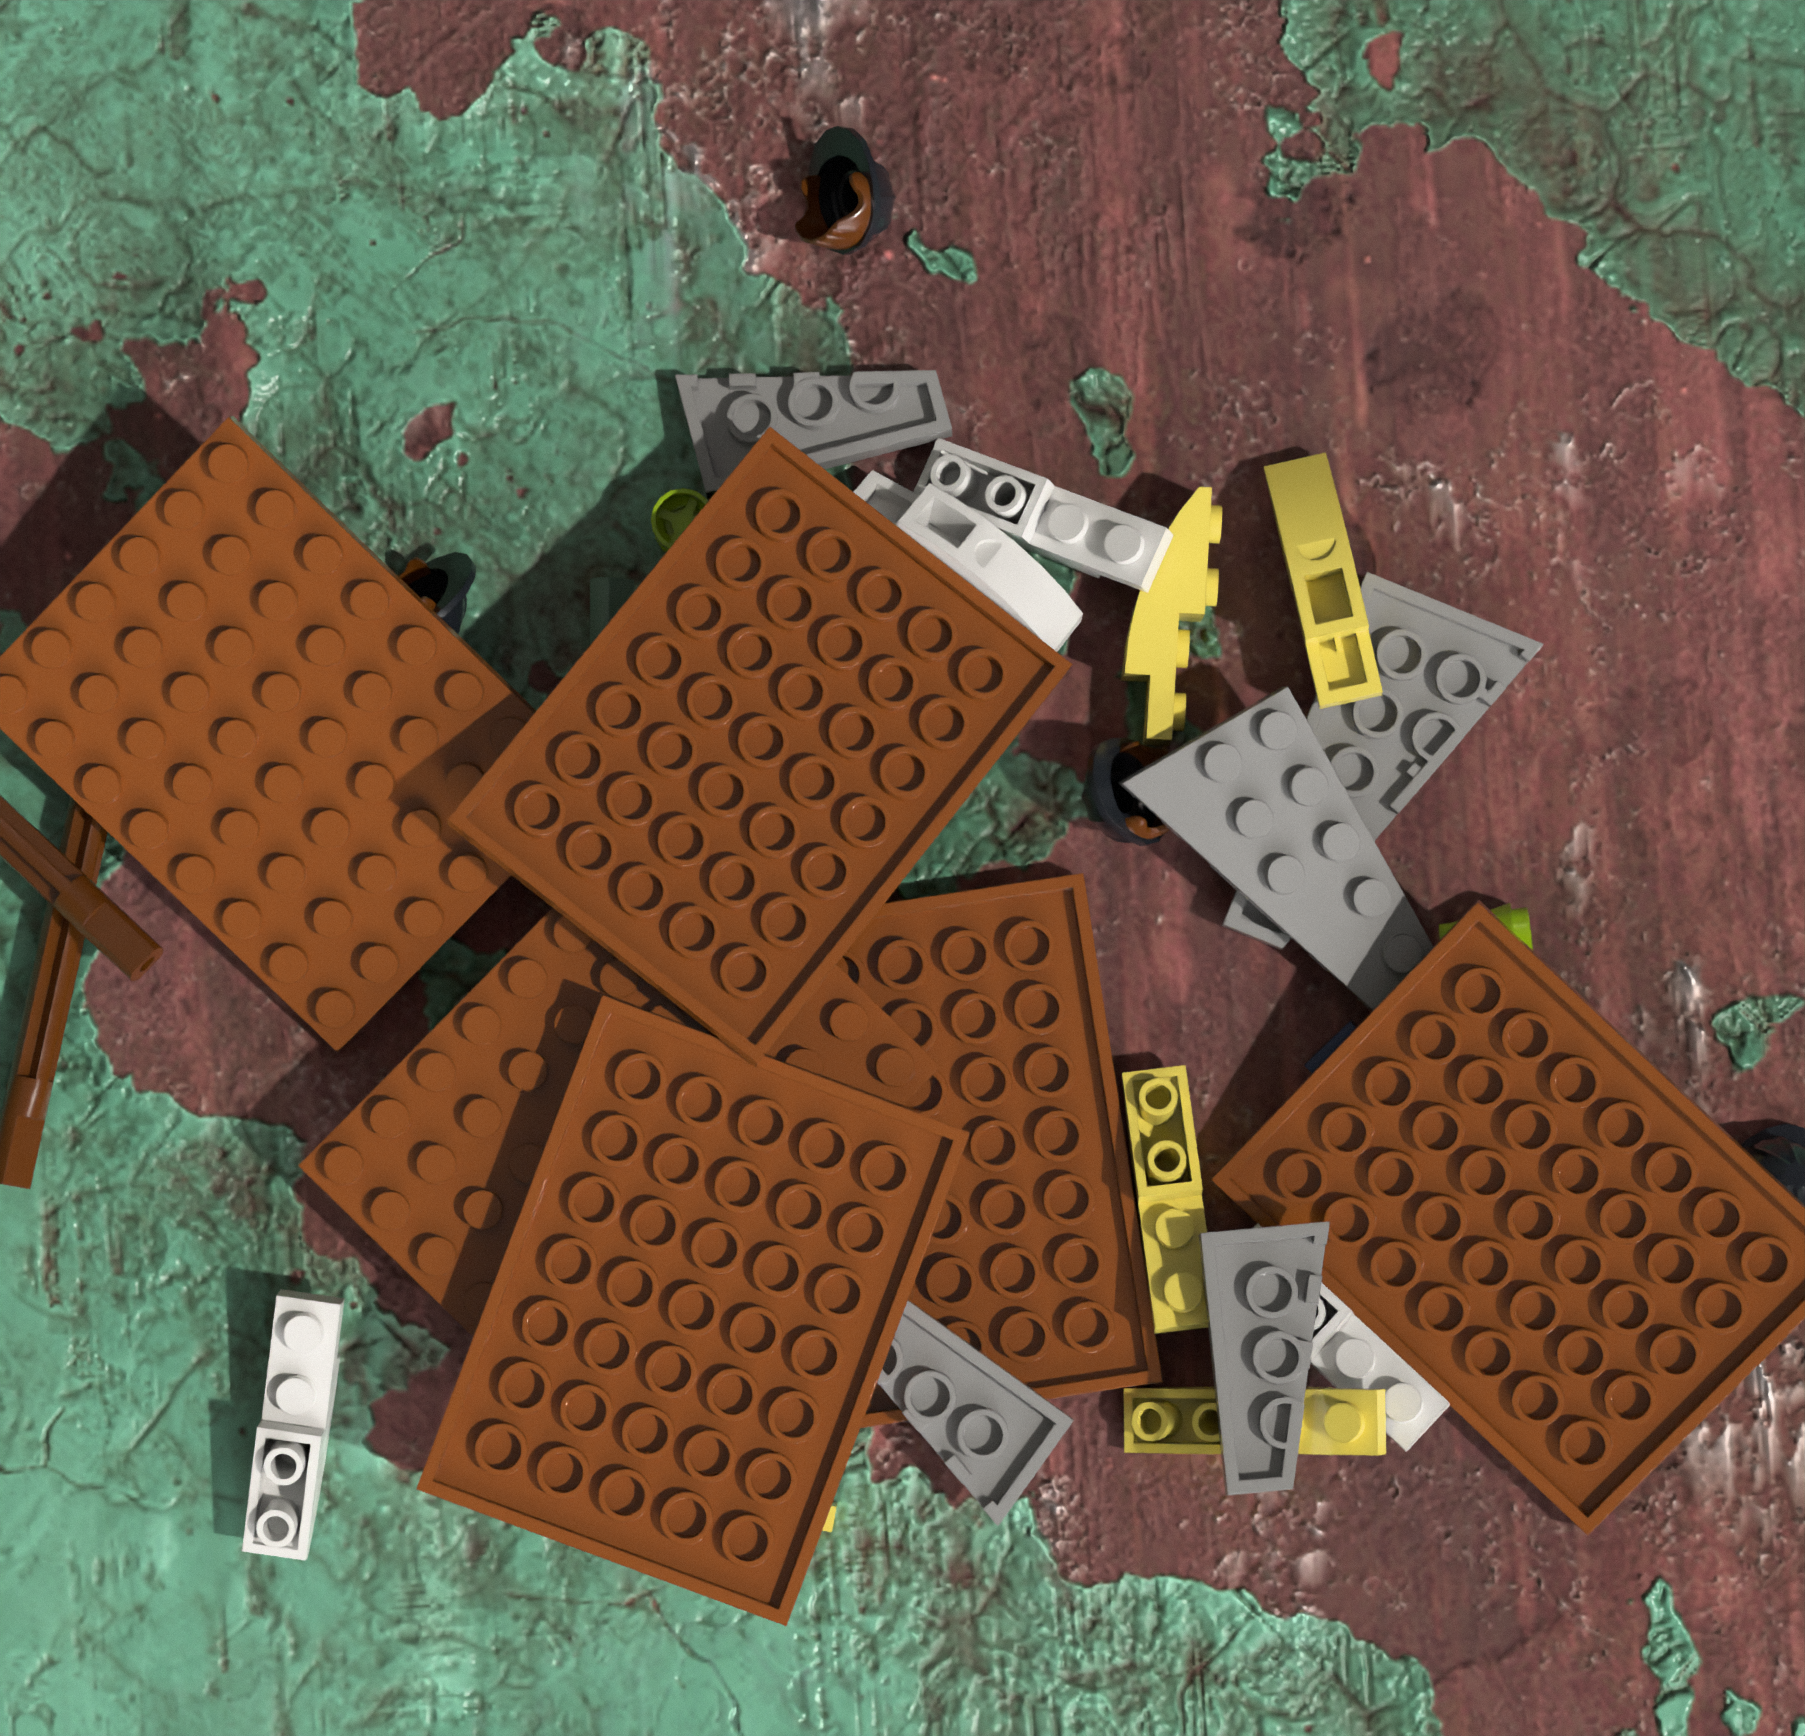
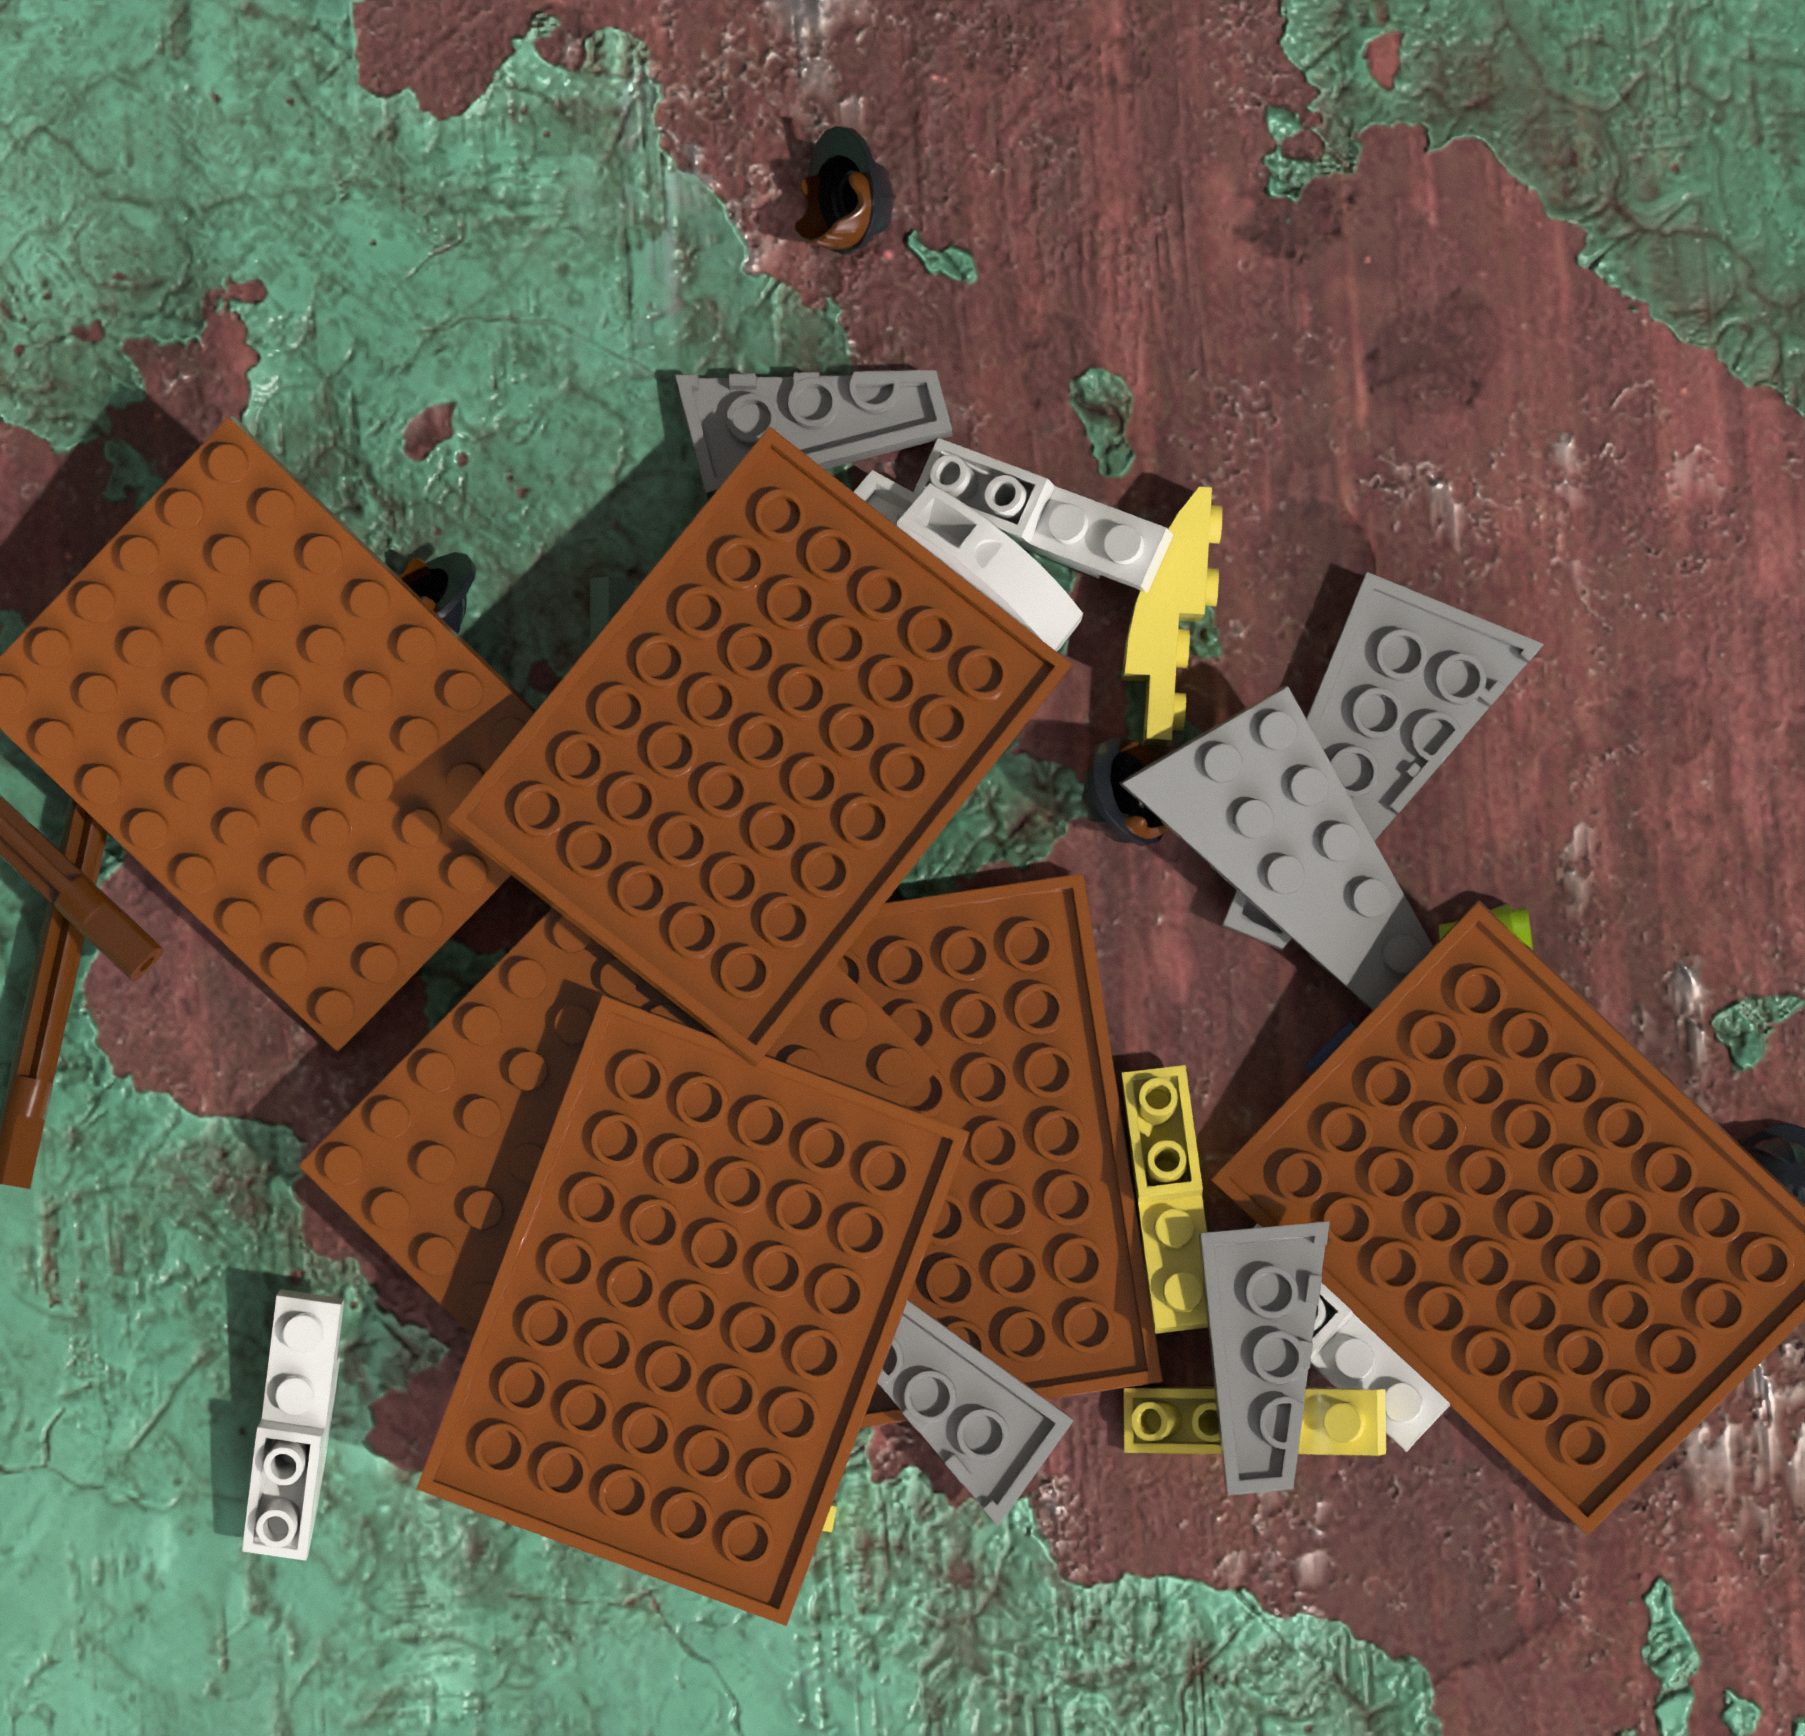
lime wheel [651,488,708,553] -> none
light yellow slope [1264,452,1383,709] -> none

